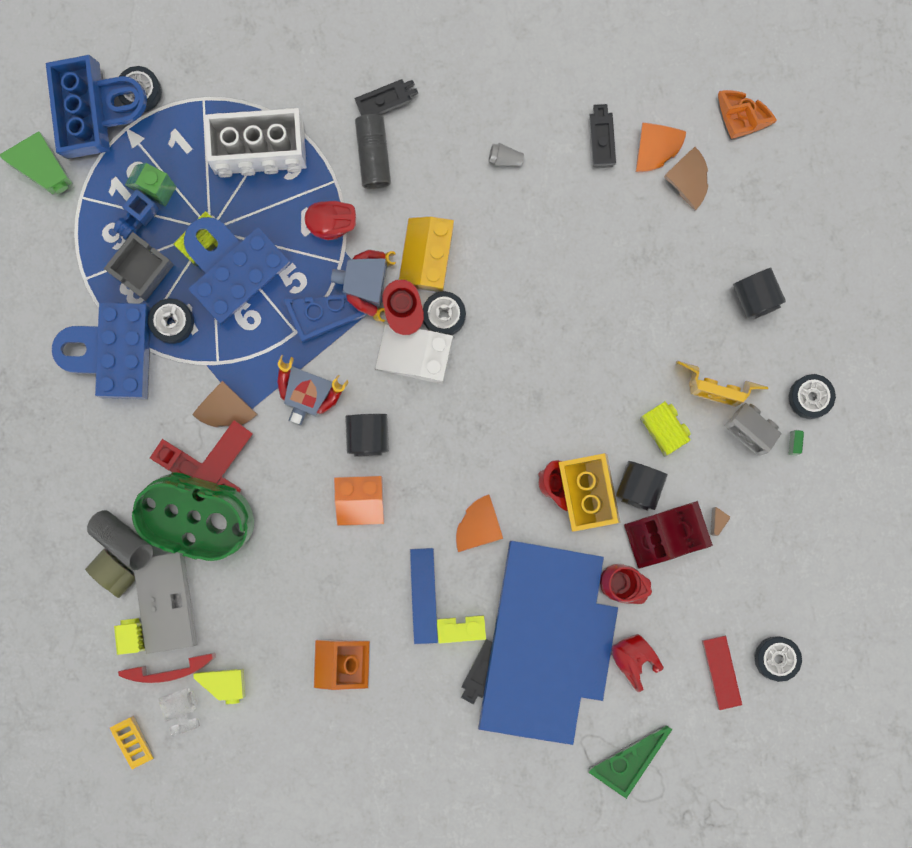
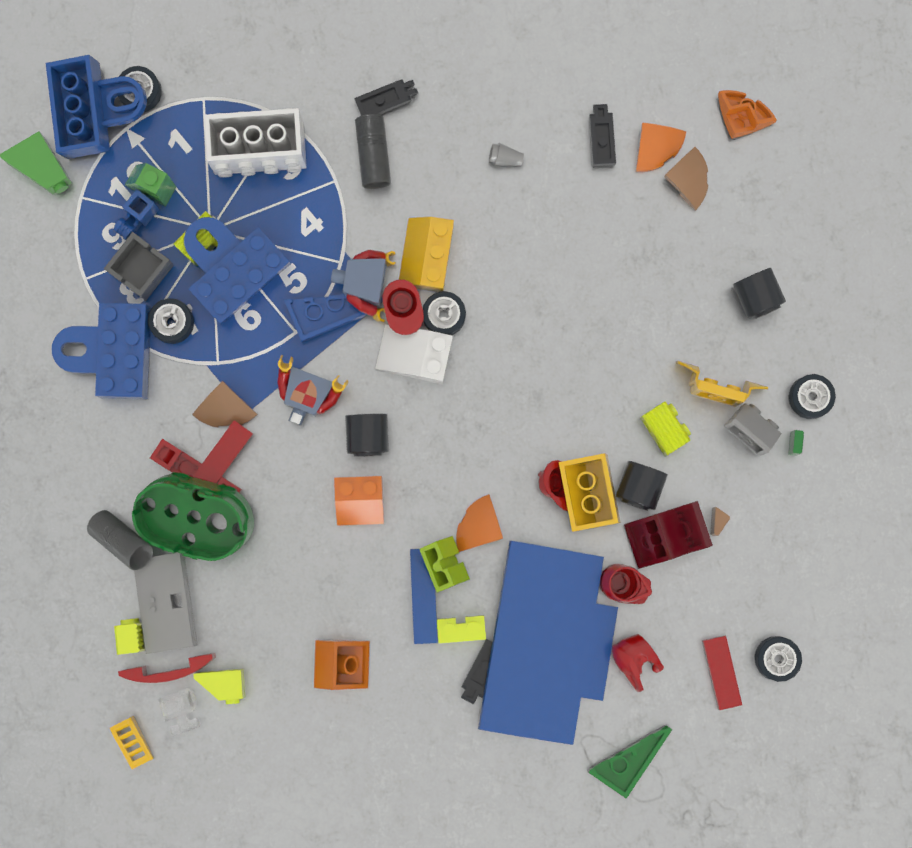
olive piece [85,548,135,598] -> none
red helmet [304,201,356,240] -> none
none -> lime brick [419,536,470,593]

